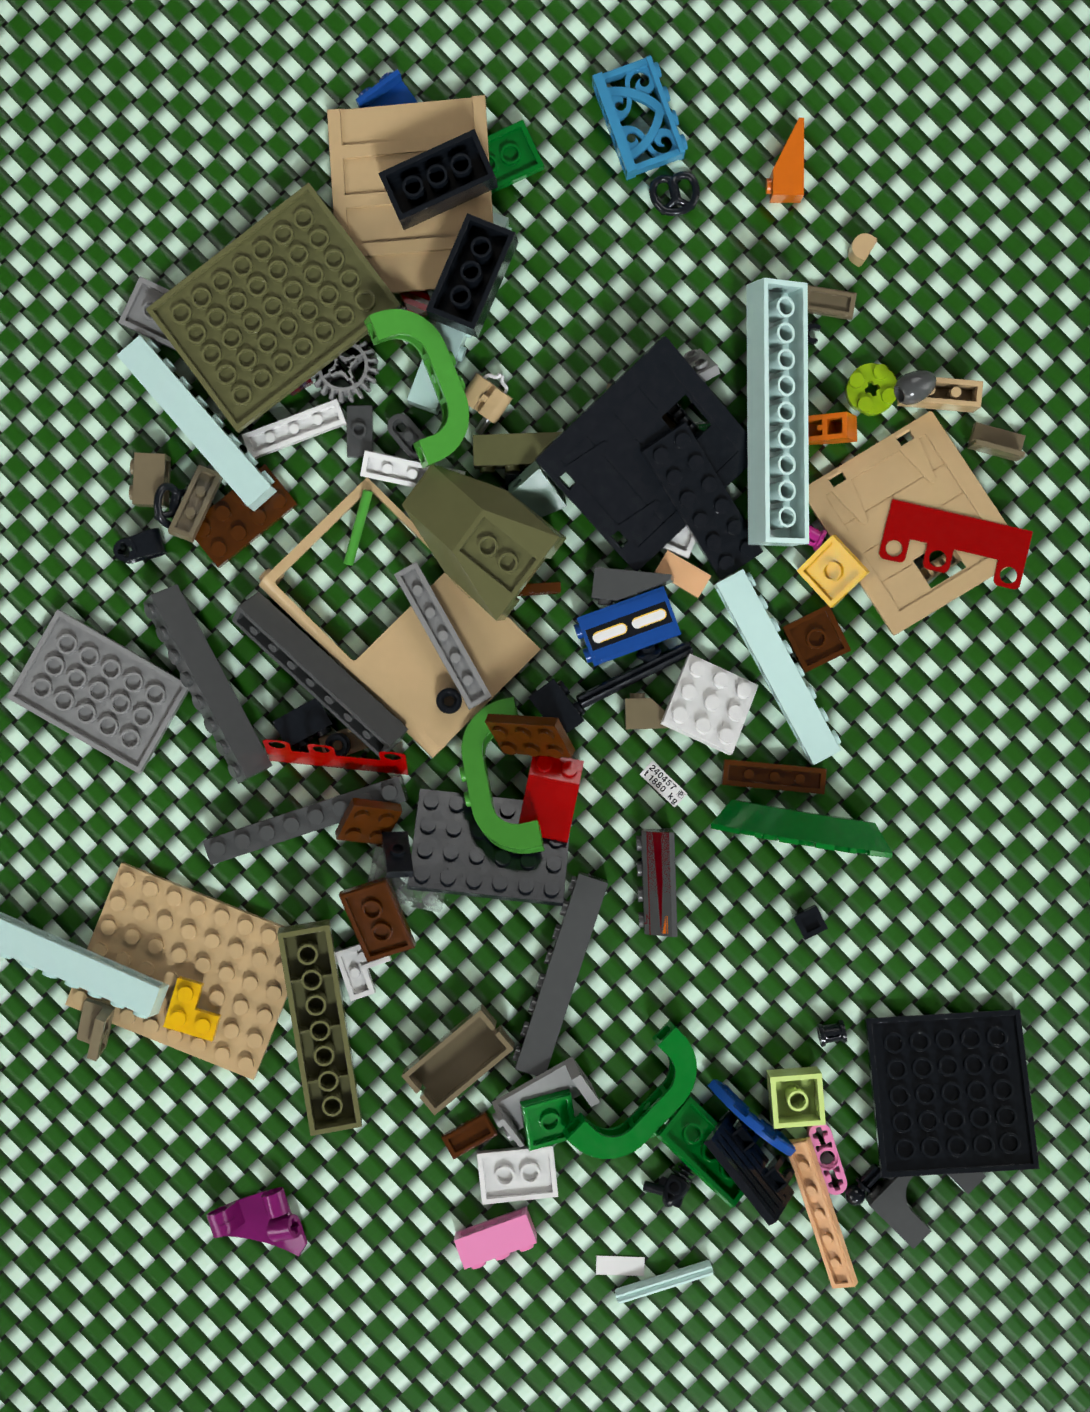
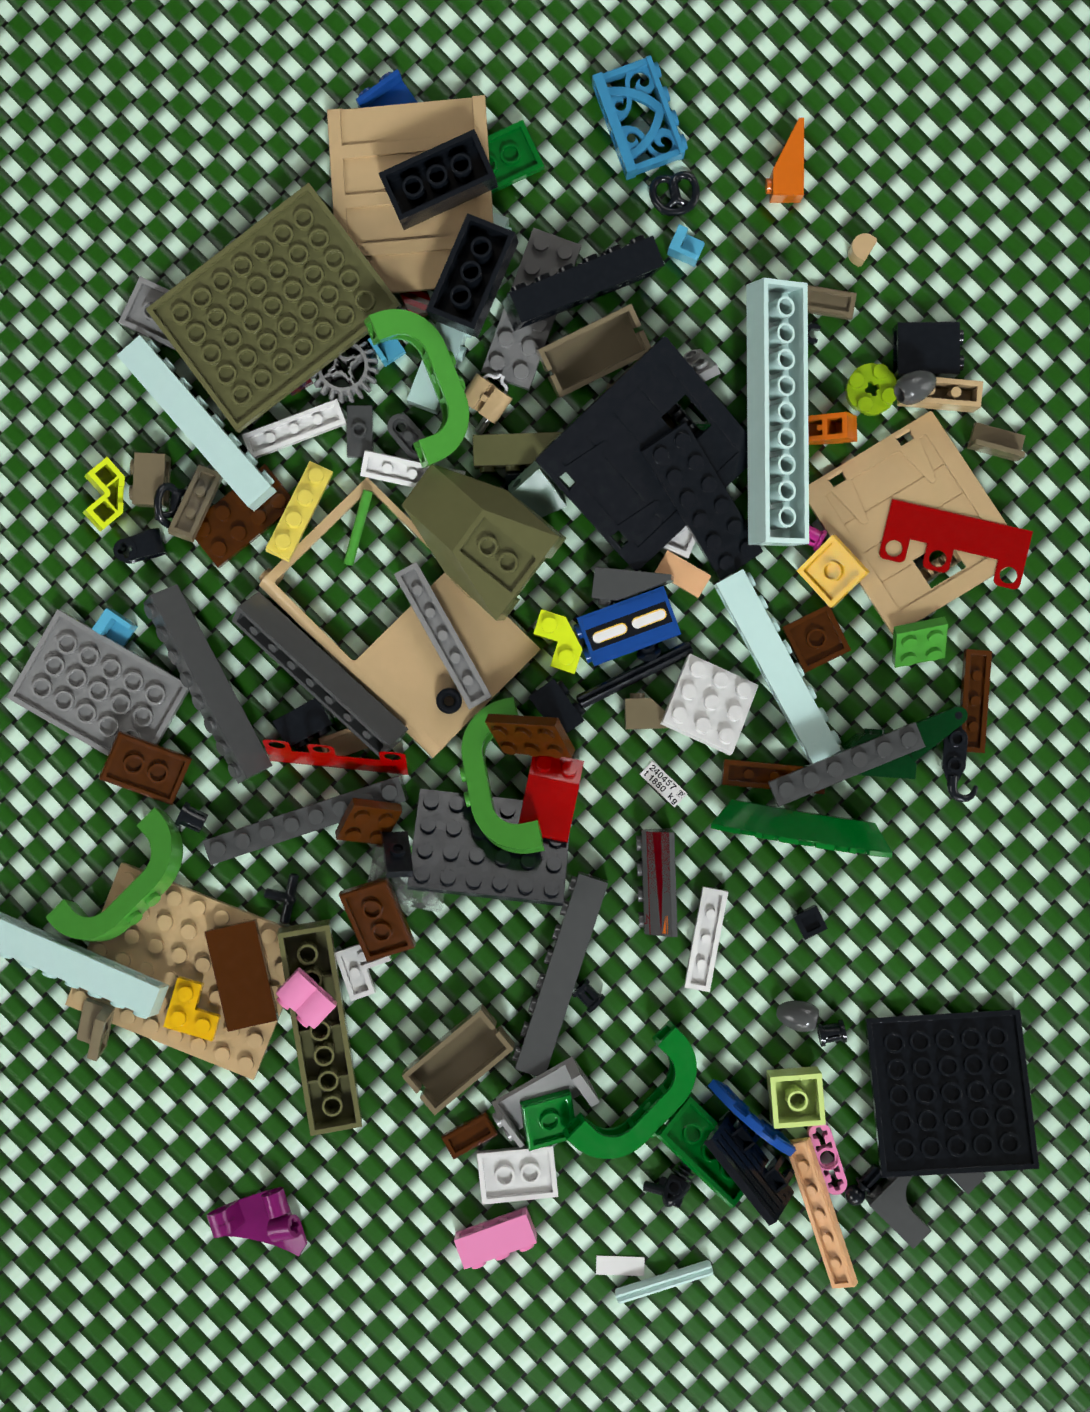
black plate [325,733,351,756] -> none
reddish brown tile [518,582,561,596] -> none
none -> bright green arch [45,807,183,942]
none -> neon yellow brick [82,457,125,532]
none -> medium azure panel [92,608,138,646]
none -> reddish brown tile [99,730,192,805]
none -> black bush [175,802,208,833]
none -> reddish brown tile [205,919,279,1032]
none -> black piece [264,873,299,924]
none -> light yellow plate [265,461,333,562]
none -> bright pink brick [276,967,337,1029]
none -> medium azure panel [368,338,406,367]
none -> light grey plate [481,228,581,391]
none -> black brick [502,235,665,331]
none -> neon yellow brick [533,609,582,674]
none -> dark tan piece [536,304,651,398]
none -> black bush [572,979,605,1013]
none -> medium azure panel [667,224,705,267]
none -> white plate [684,886,728,992]
none -> dark grey plate [768,722,926,807]
none -> dark grey animal [776,1000,819,1032]
none -> dark green slope [834,706,978,803]
none -> bright green plate [892,617,948,668]
none -> black brick [893,322,964,379]
none -> reddish brown plate [960,649,992,753]

